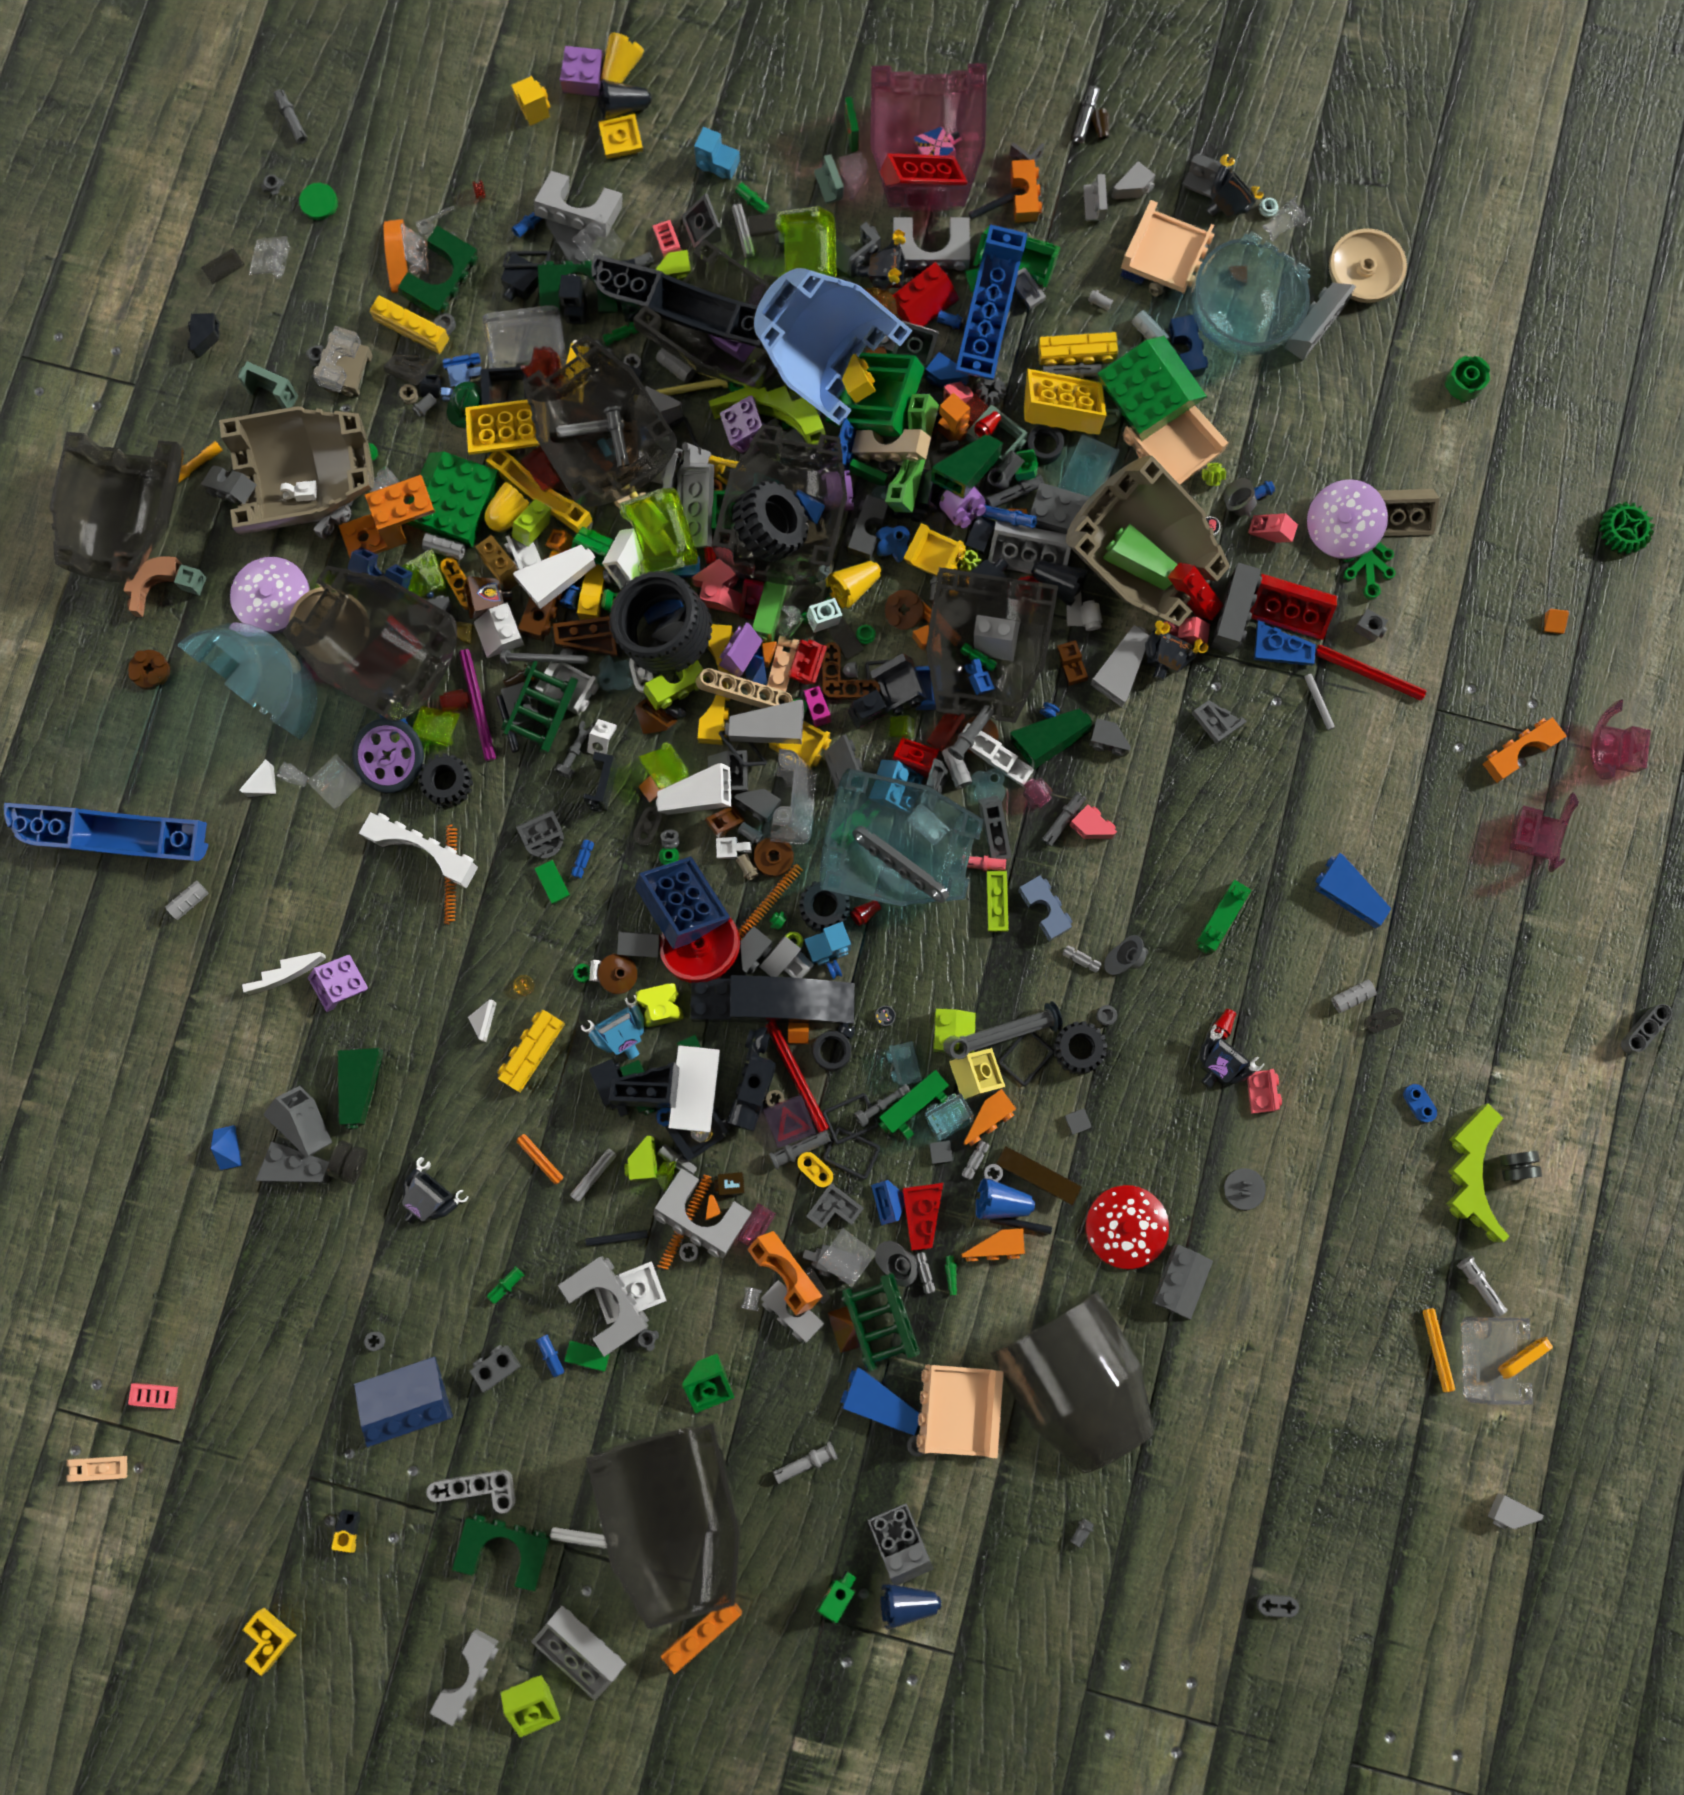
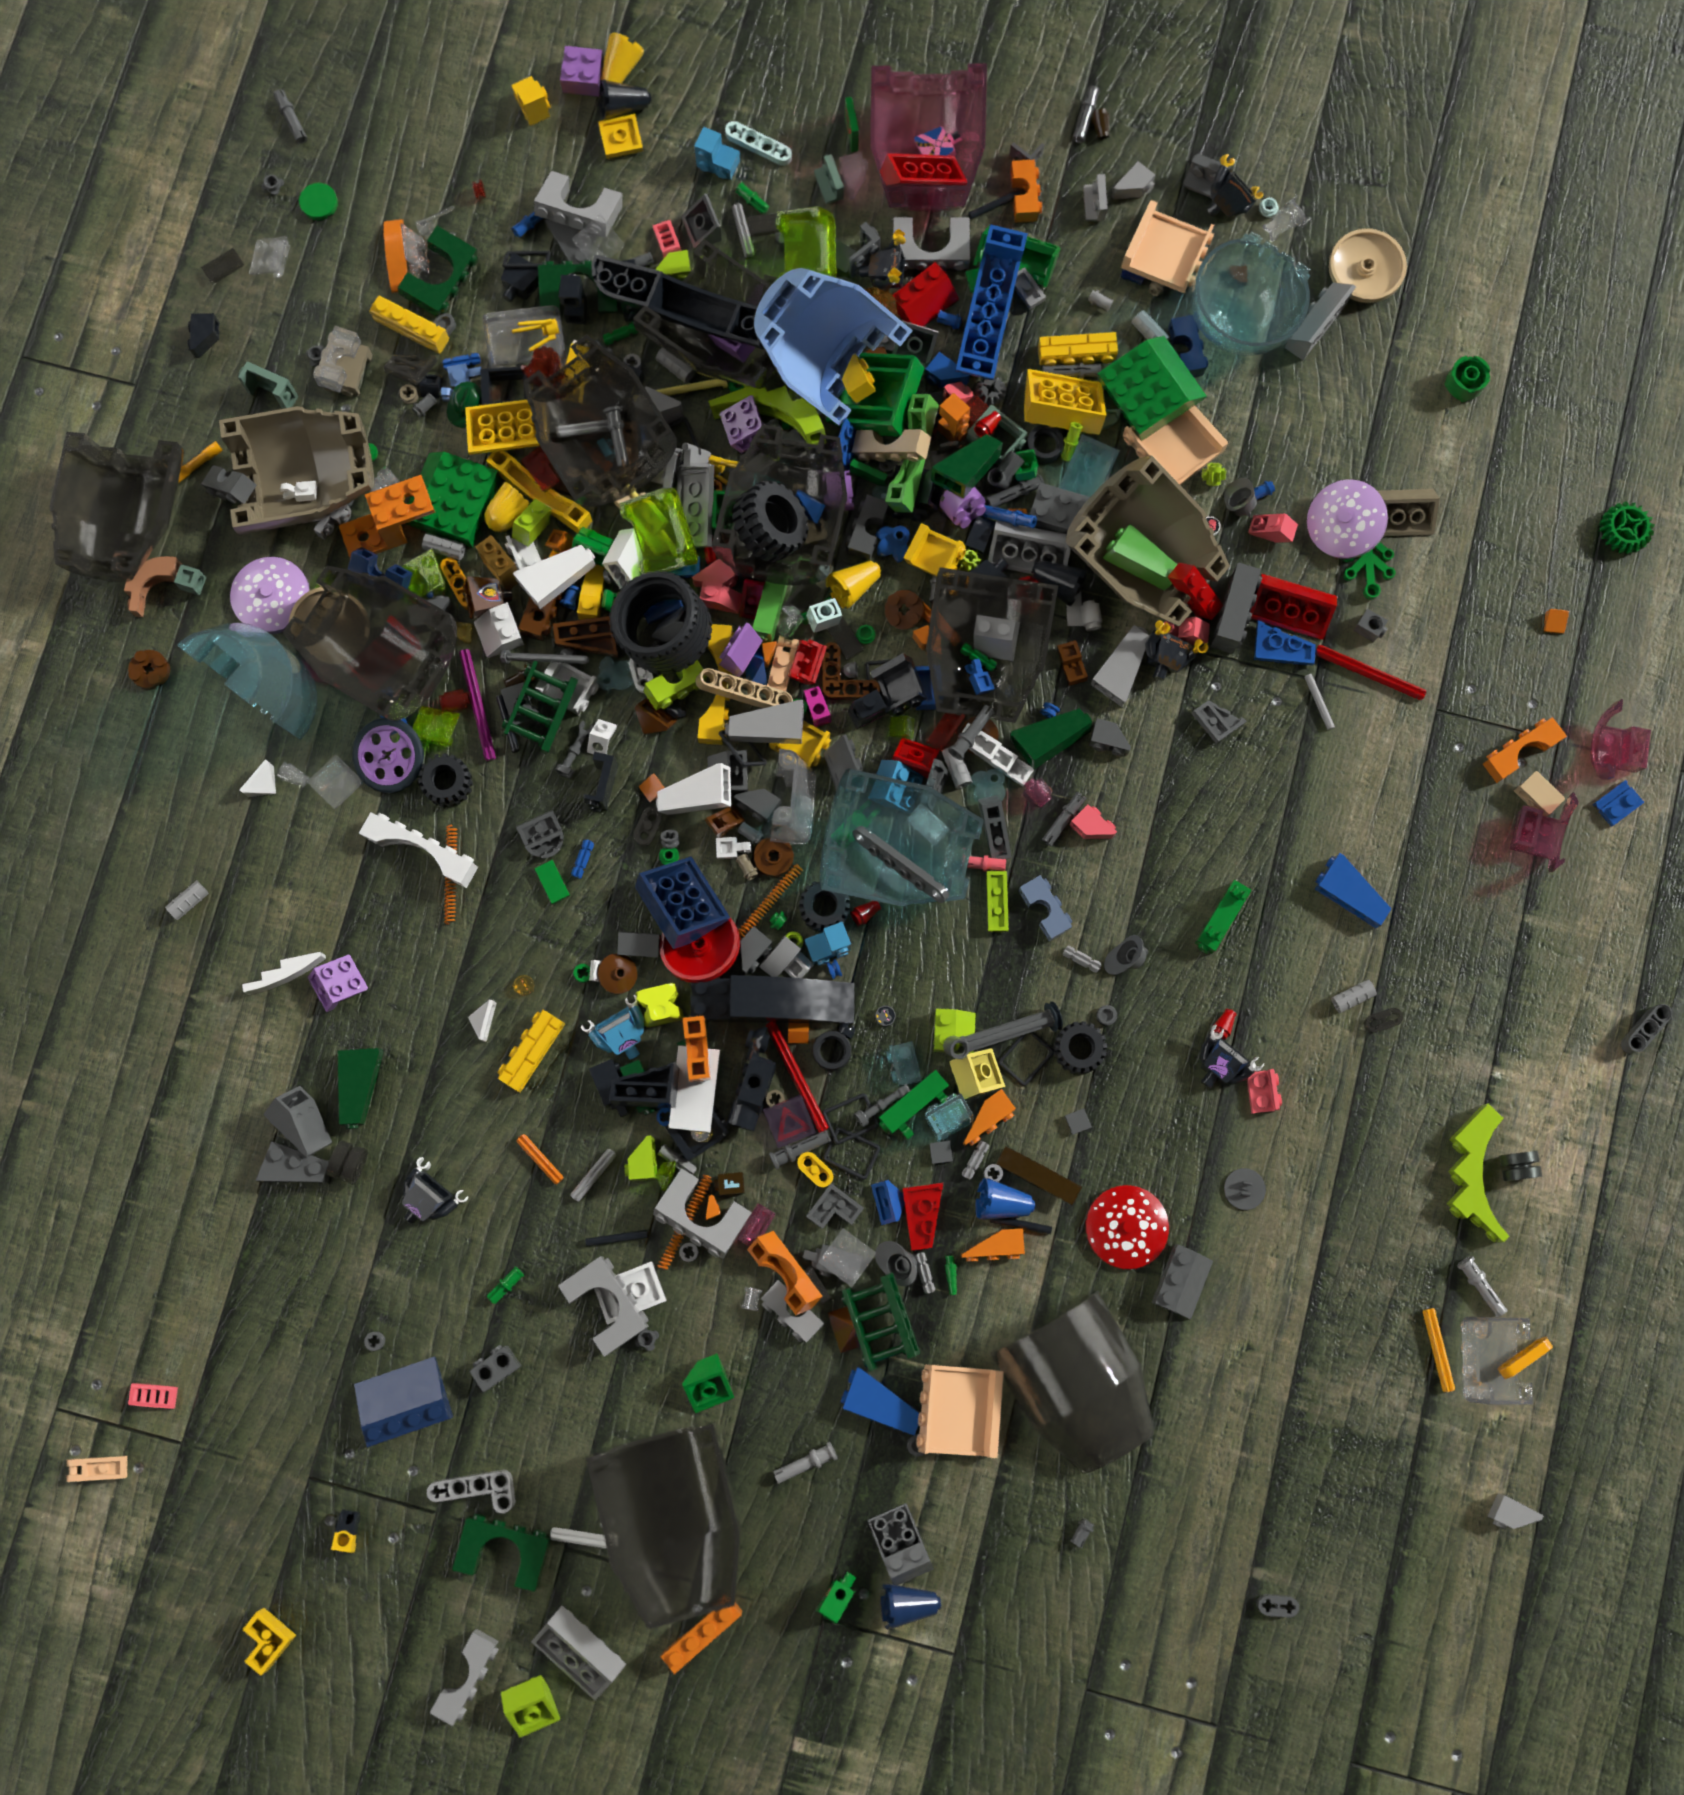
blue slope [4,803,208,861] -> none
blue slope [211,1125,242,1170] -> none
blue axle [536,1335,564,1377] -> none
green tile [565,1340,610,1371] -> none
clear neon green hinge [638,742,689,790] -> none
blue plate [1403,1084,1437,1123] -> none
none -> yellow plant [511,318,559,352]
none -> orange arch [683,1016,711,1082]
none -> light aqua beam [725,121,792,166]
none -> lime axle [1061,422,1083,461]
none -> tan panel [1514,771,1565,819]
none -> blue plate [1593,780,1644,827]

